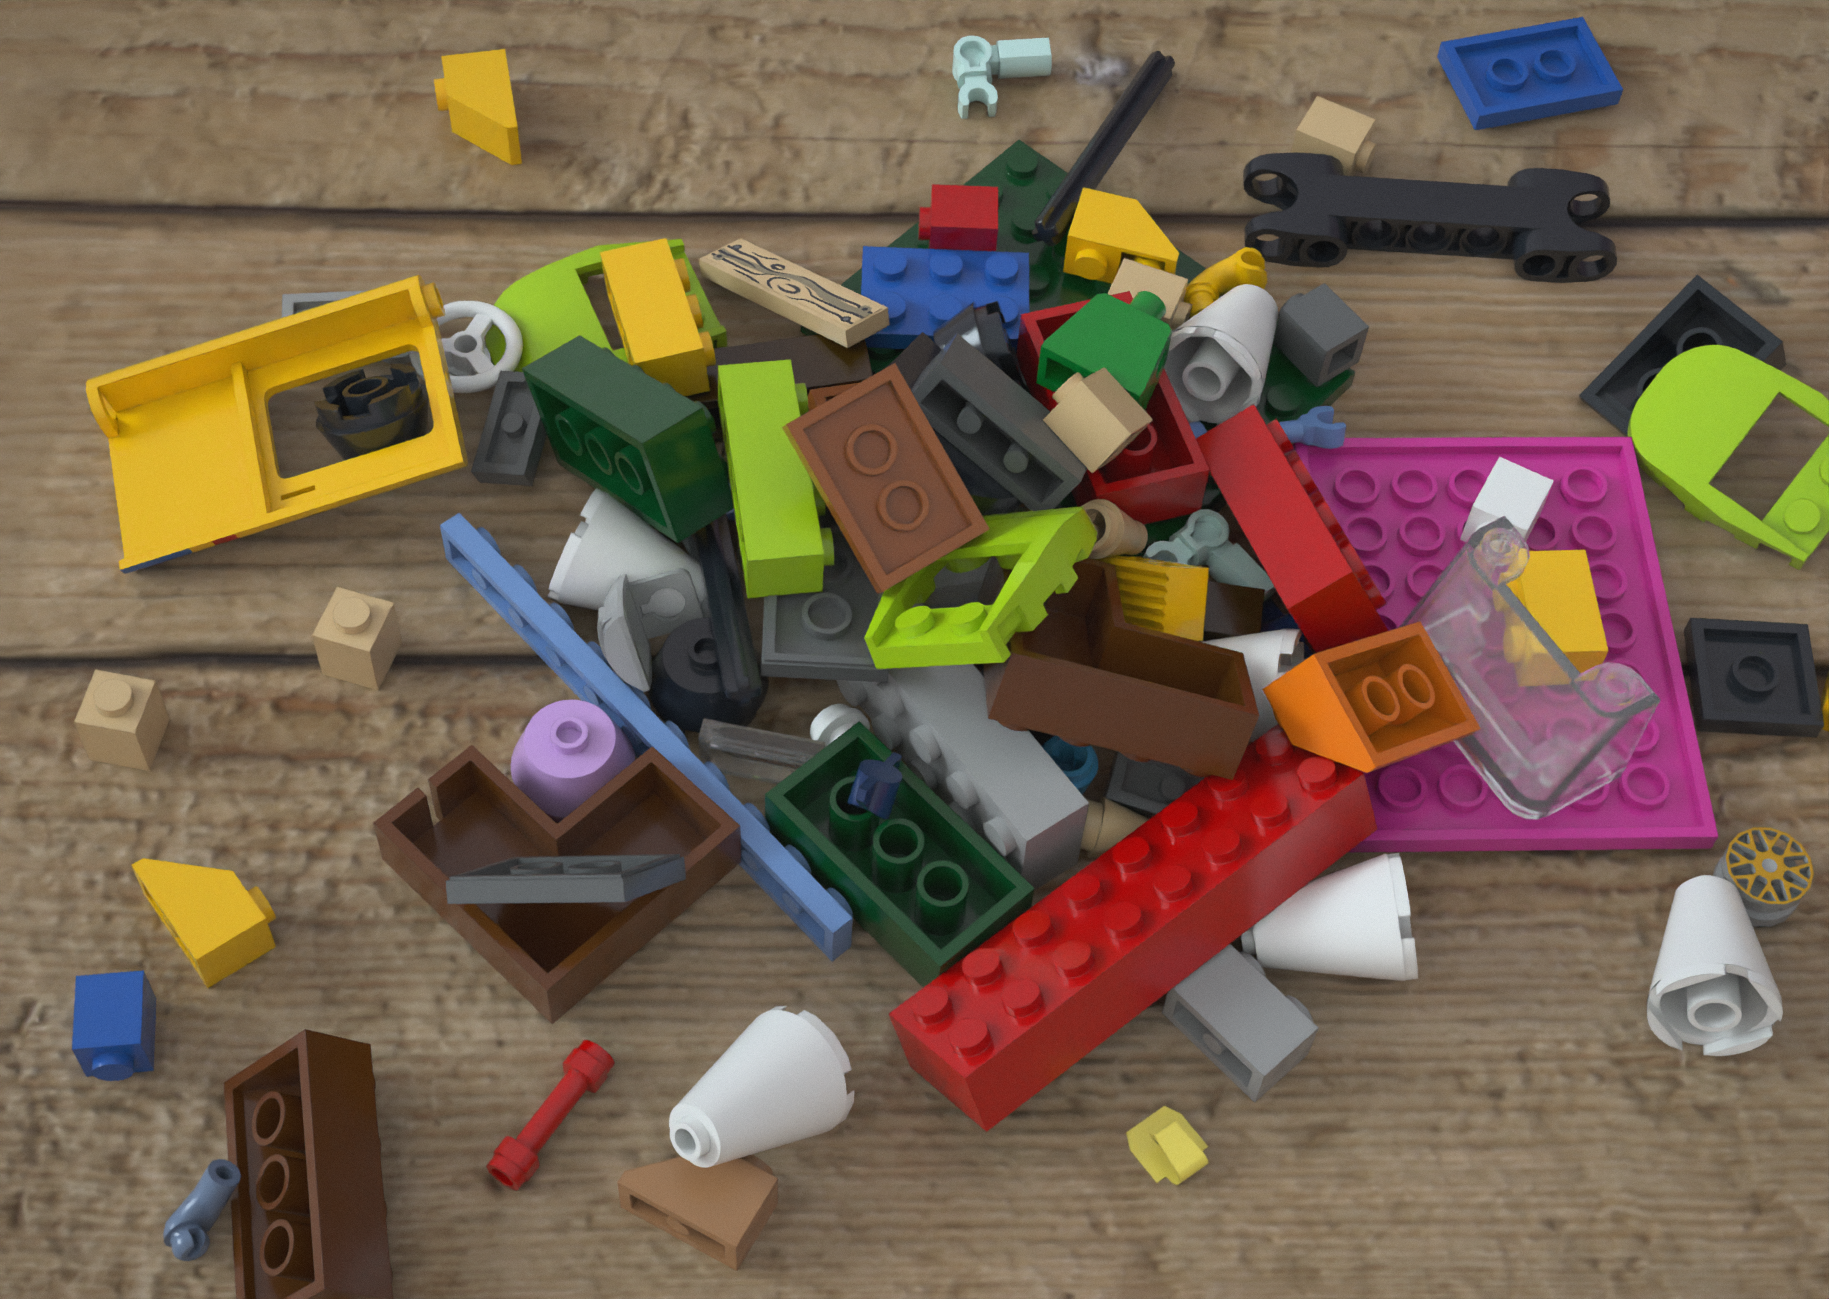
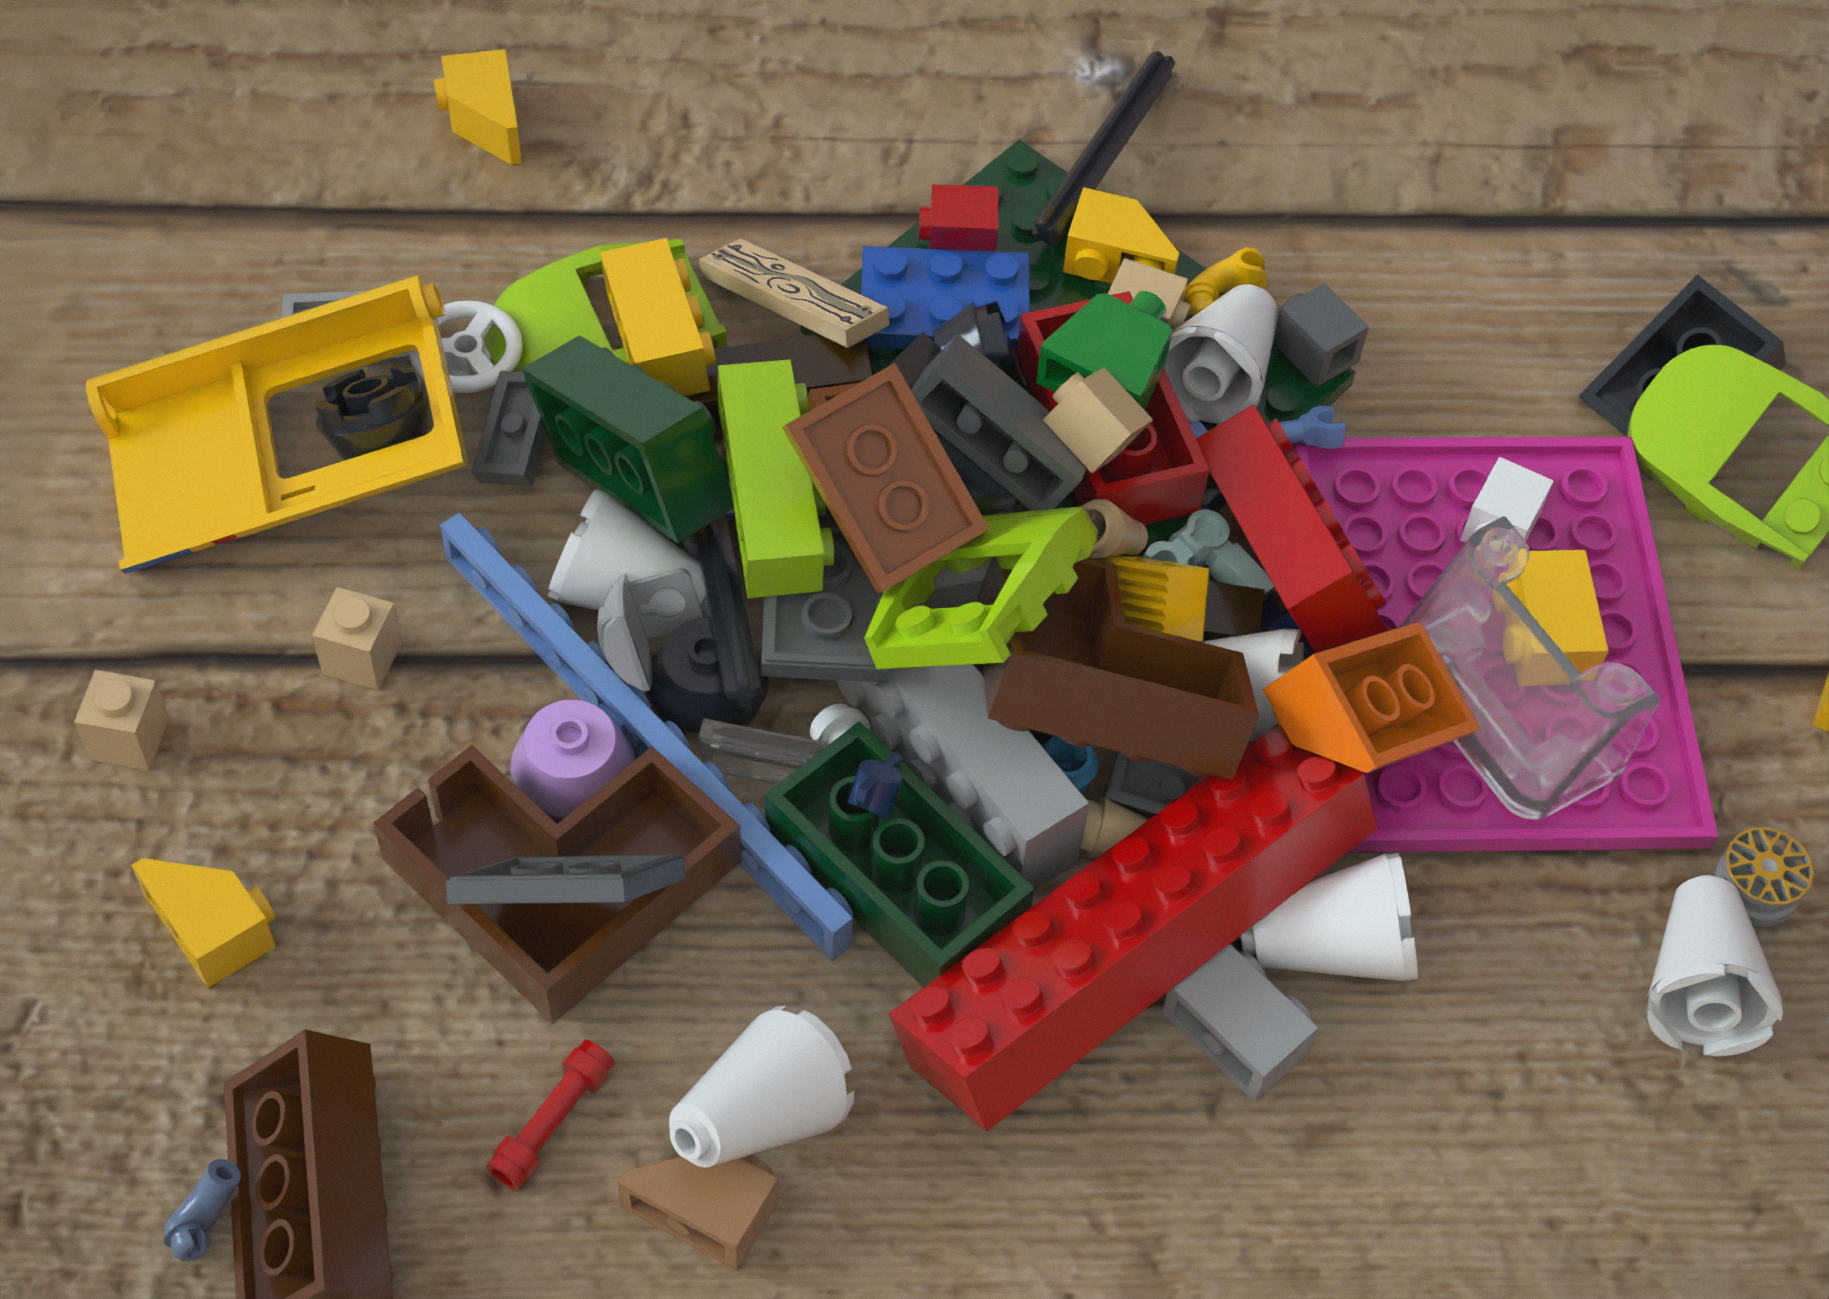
blue brick [72,970,156,1081] -> none
light aqua bar [952,36,1052,119] -> none
light yellow piece [1126,1106,1209,1185] -> none
black piece [1243,152,1617,283] -> none
tan brick [1291,96,1377,176] -> none
blue plate [1437,17,1623,130] -> none
black plate [1684,618,1824,738] -> none

